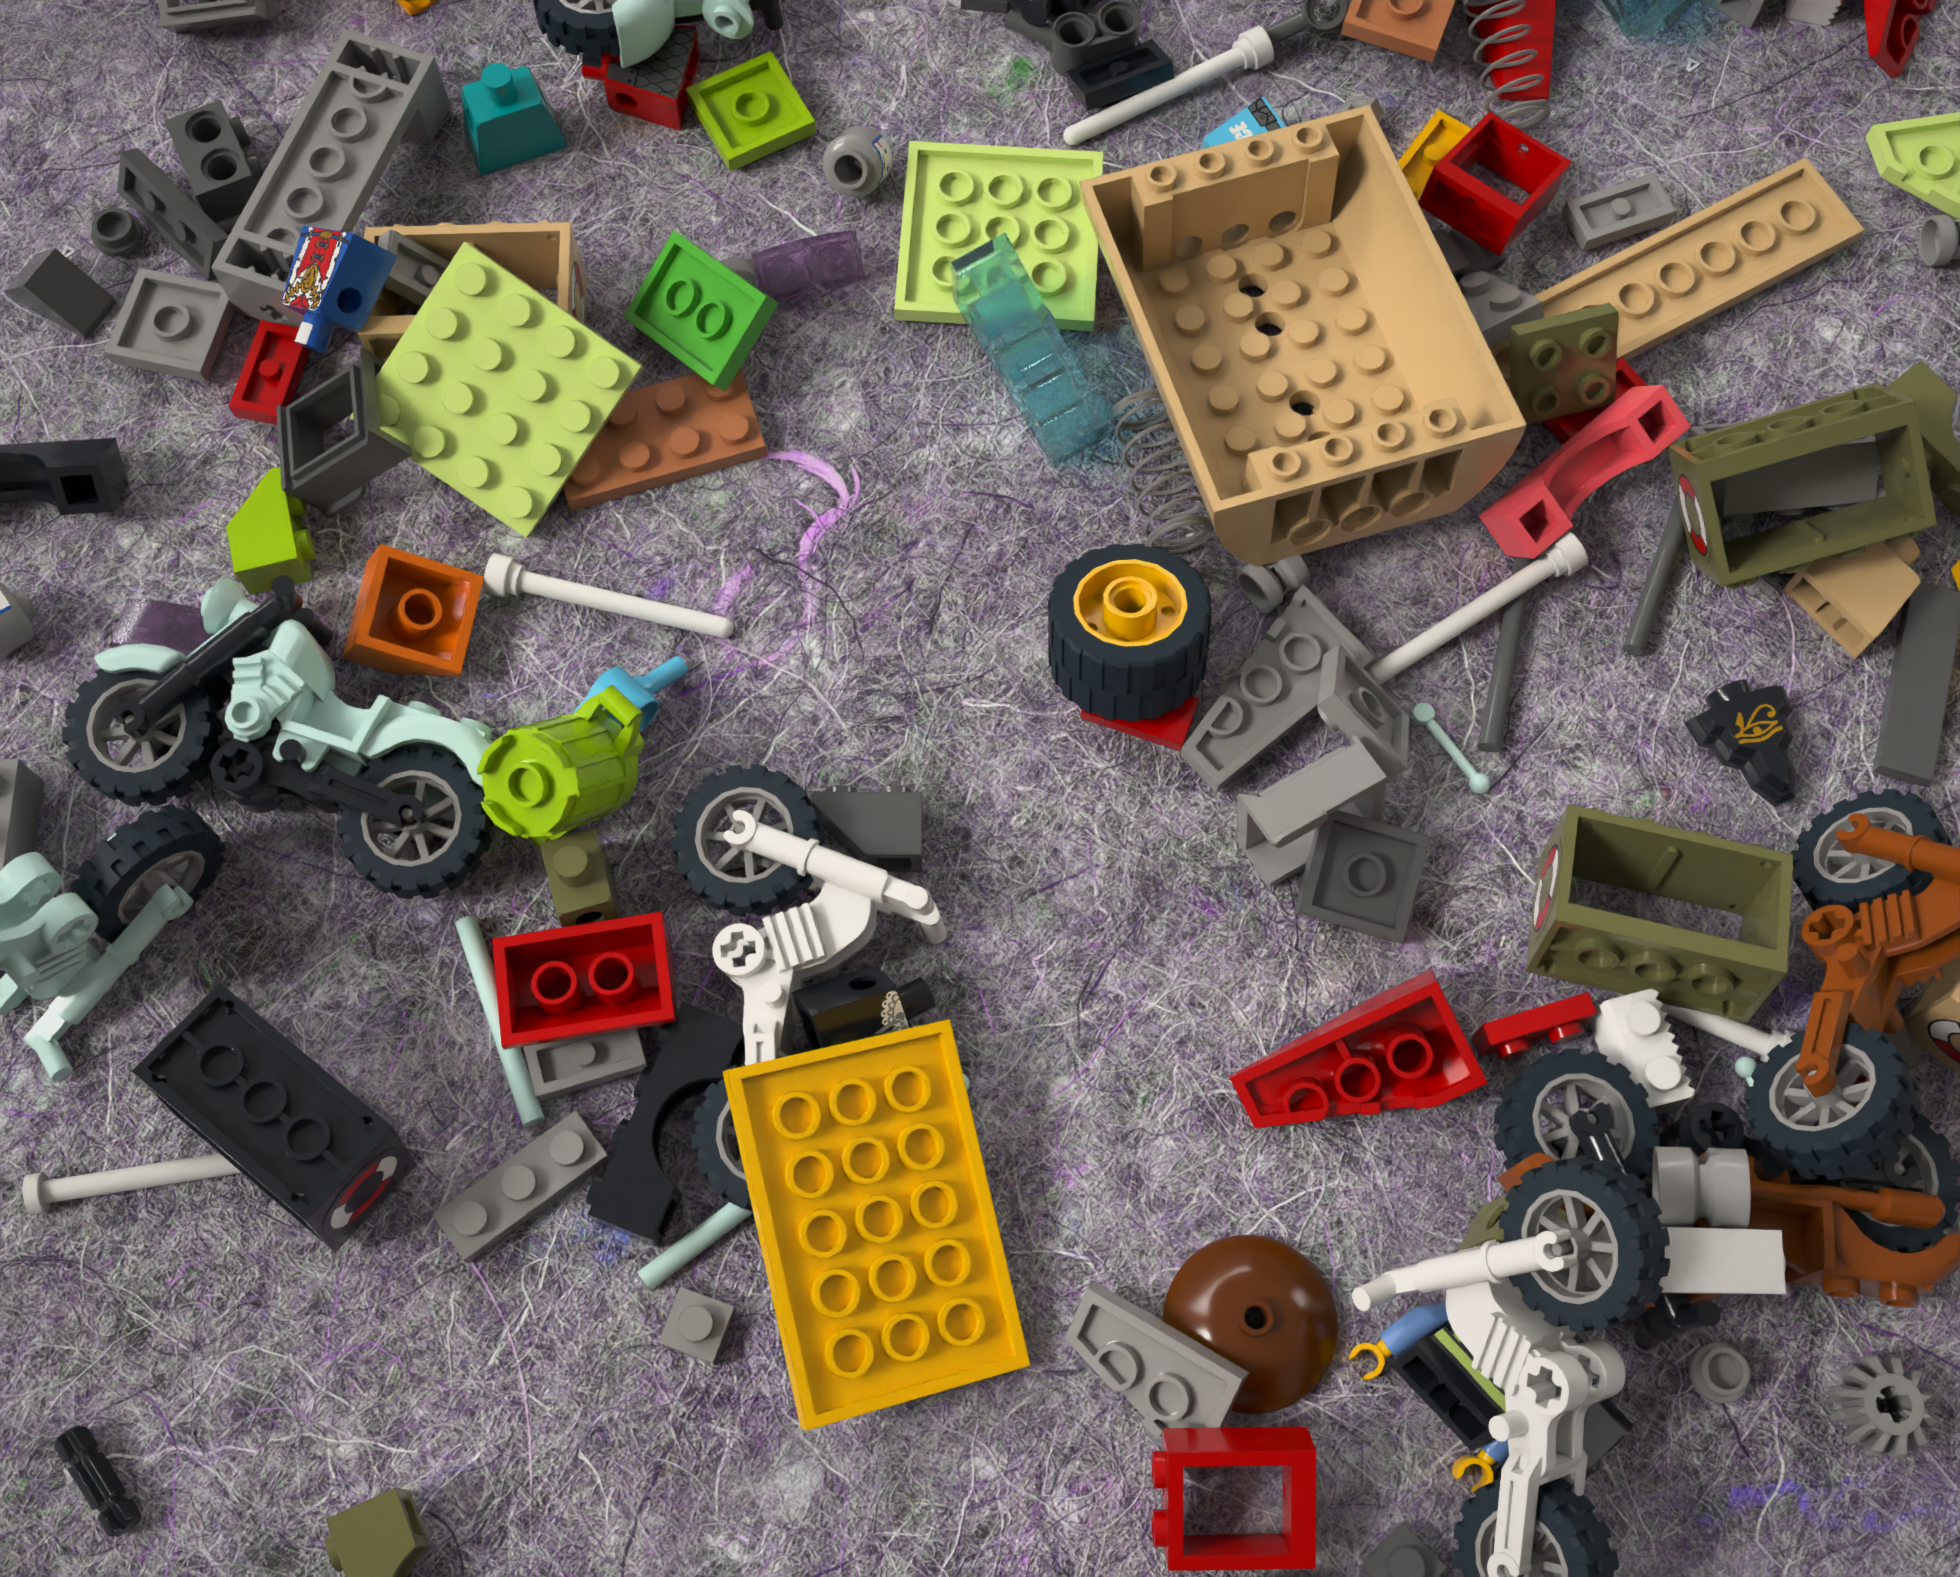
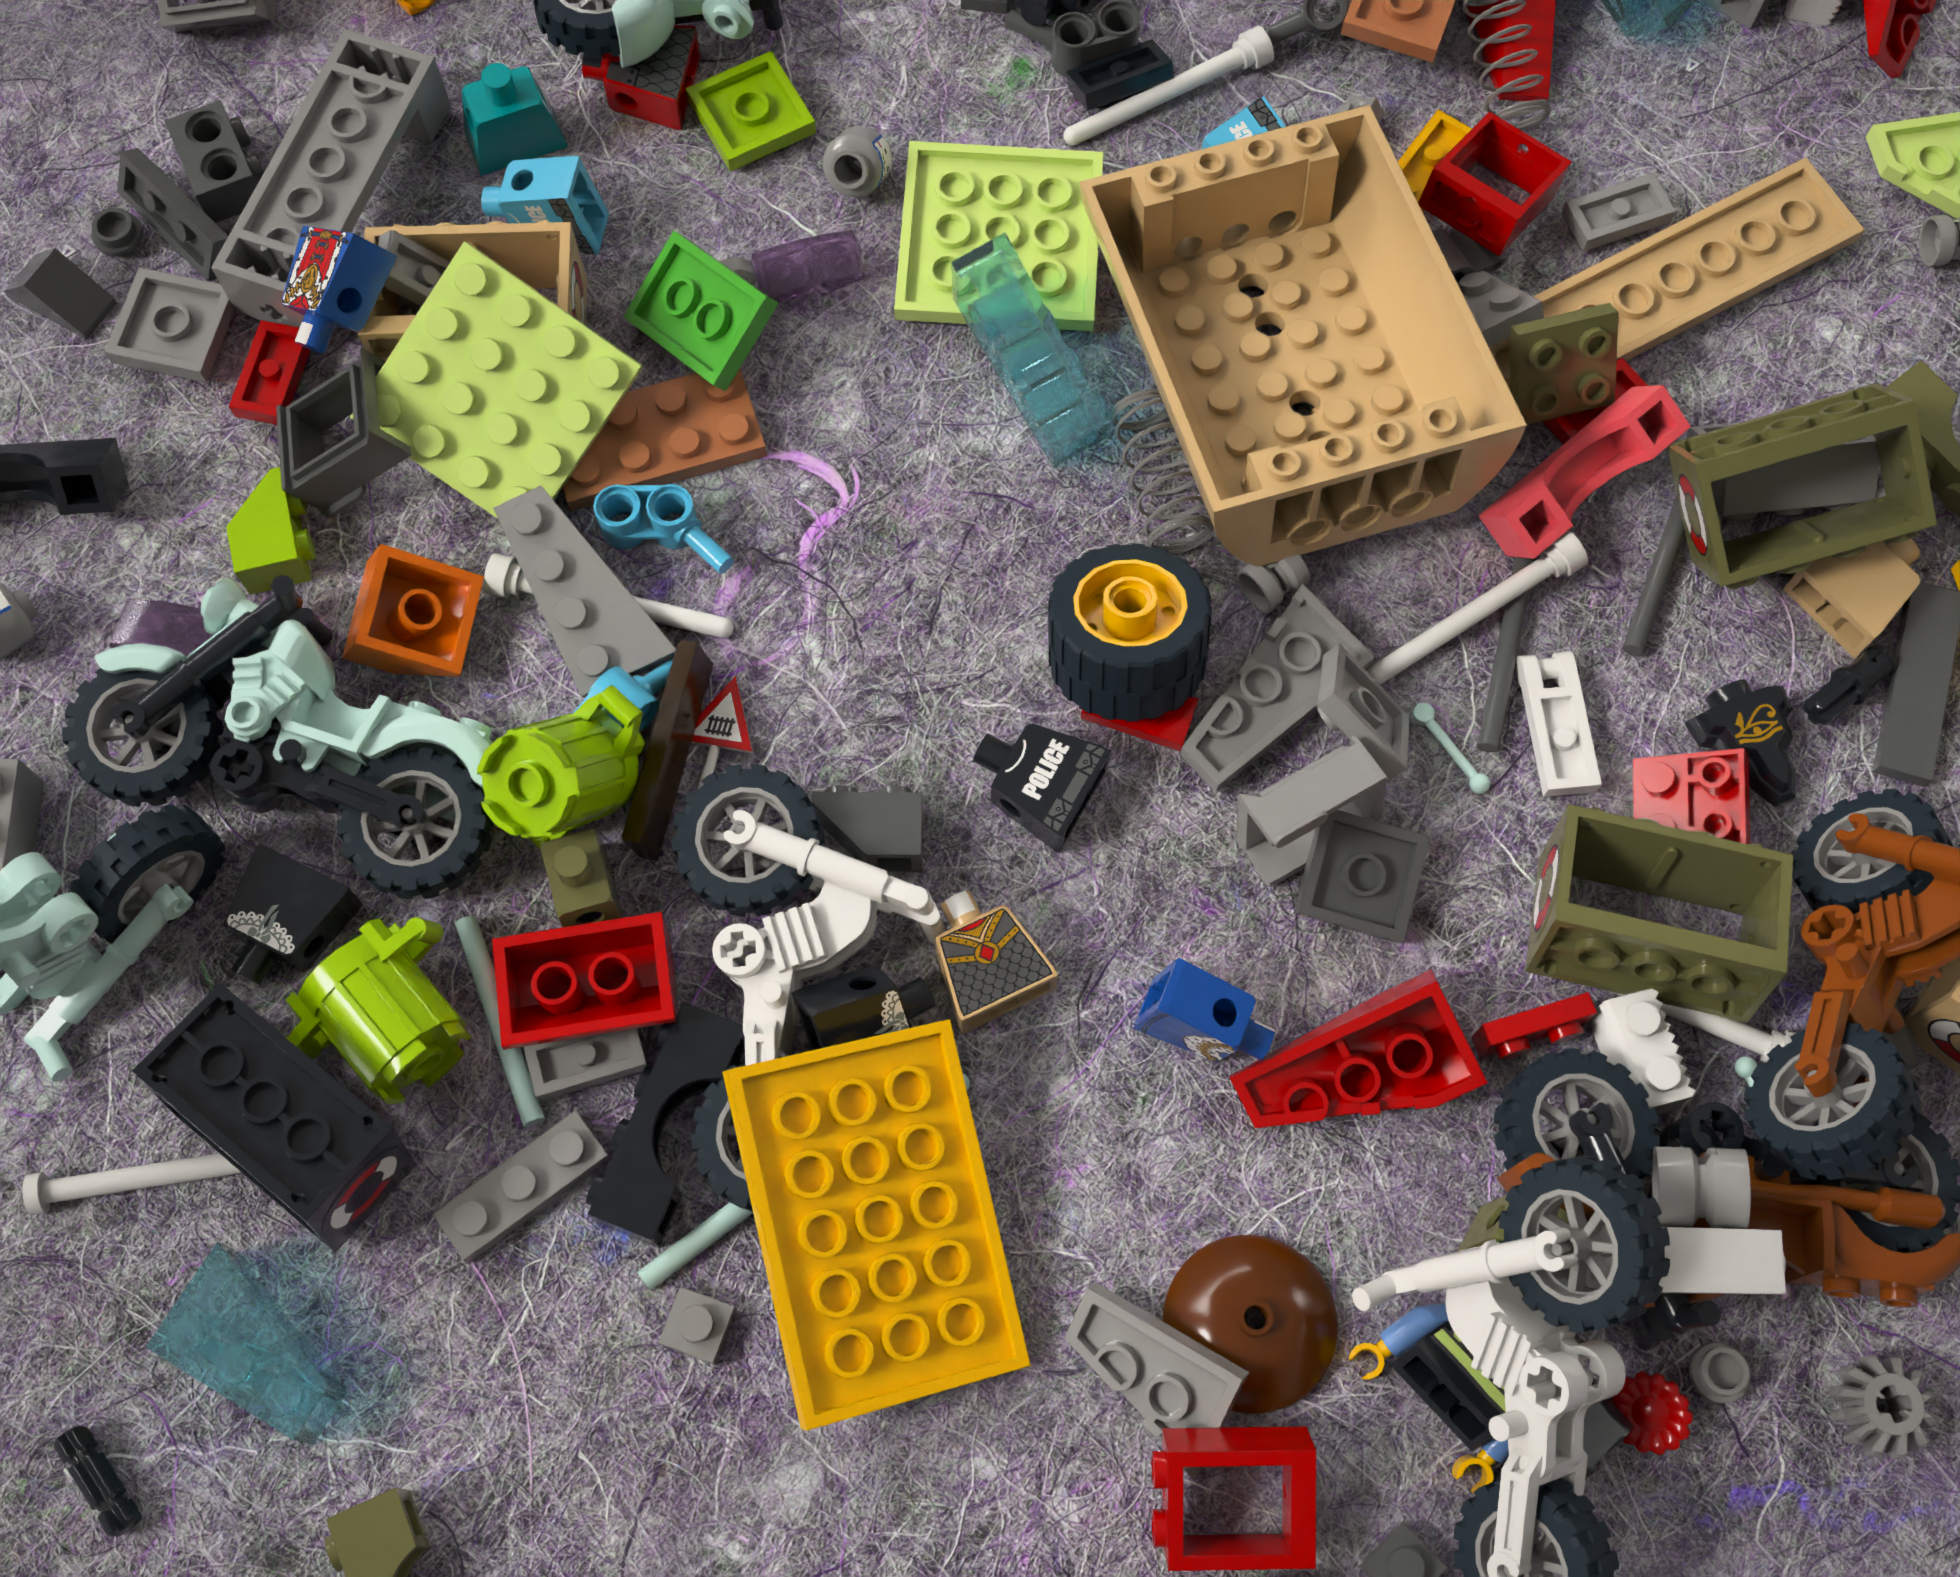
none -> clear light blue wedge [146,1242,348,1445]
none -> black torso [224,843,363,987]
none -> lime container [285,917,471,1105]
none -> medium azure torso [481,156,609,255]
none -> light grey wing [493,485,676,699]
none -> medium azure beam [593,484,734,574]
none -> dark brown tile [621,640,714,861]
none -> piece [691,676,753,790]
none -> torso [935,891,1058,1034]
none -> black torso [973,724,1111,853]
none -> blue torso [1133,958,1275,1062]
none -> white plate [1515,651,1602,797]
none -> red piece [1612,1371,1694,1455]
none -> plate [1633,748,1751,844]
none -> black axle [1803,644,1897,725]

